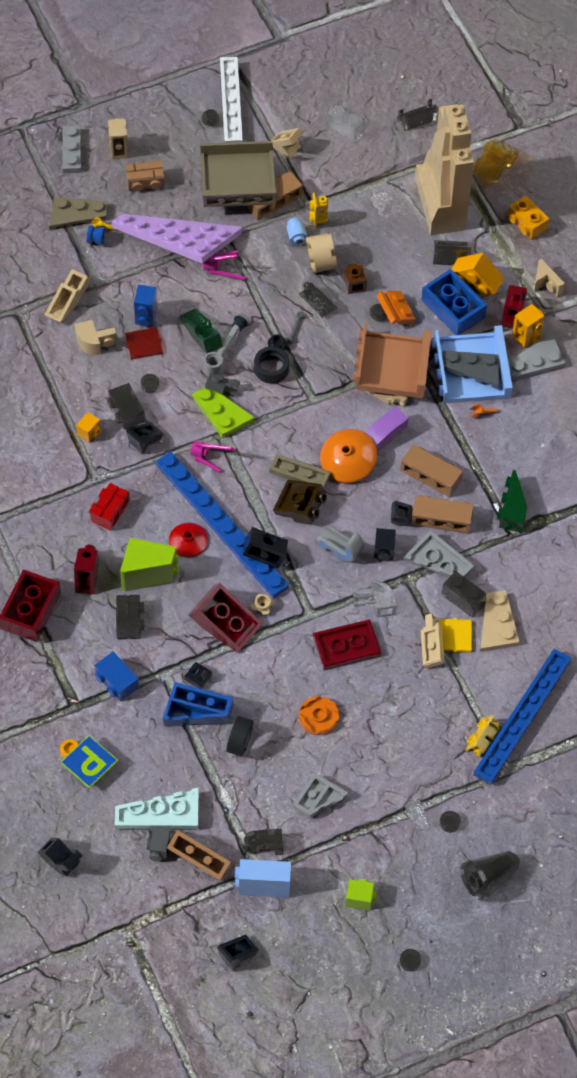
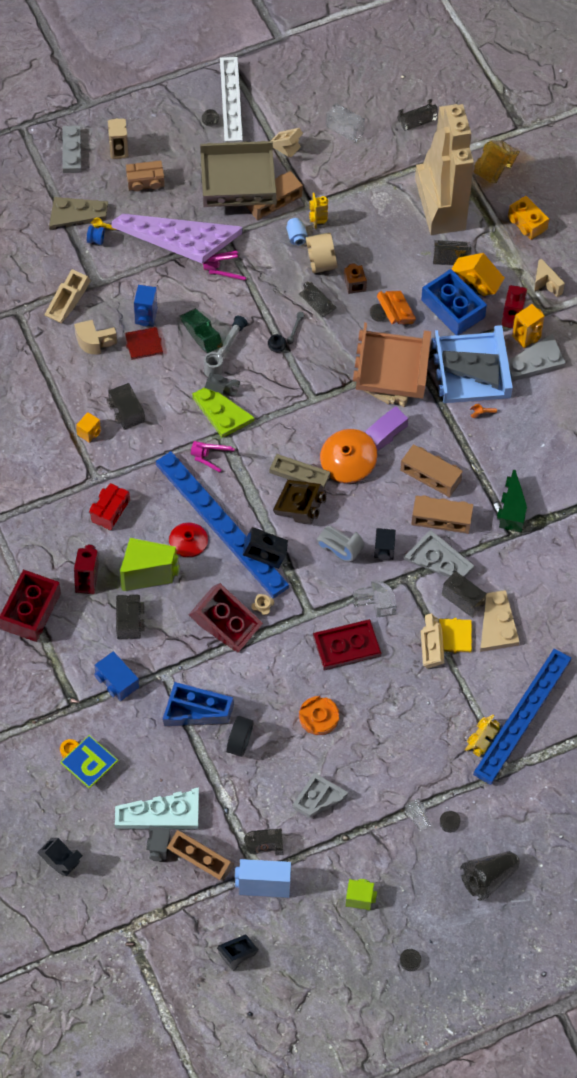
black slope [126,422,164,454] -> none
clear smoke tile [141,374,160,393] -> none
black tile [184,662,212,689] -> none
black tyre [254,346,290,384] -> none
black tile [391,500,412,526] -> none

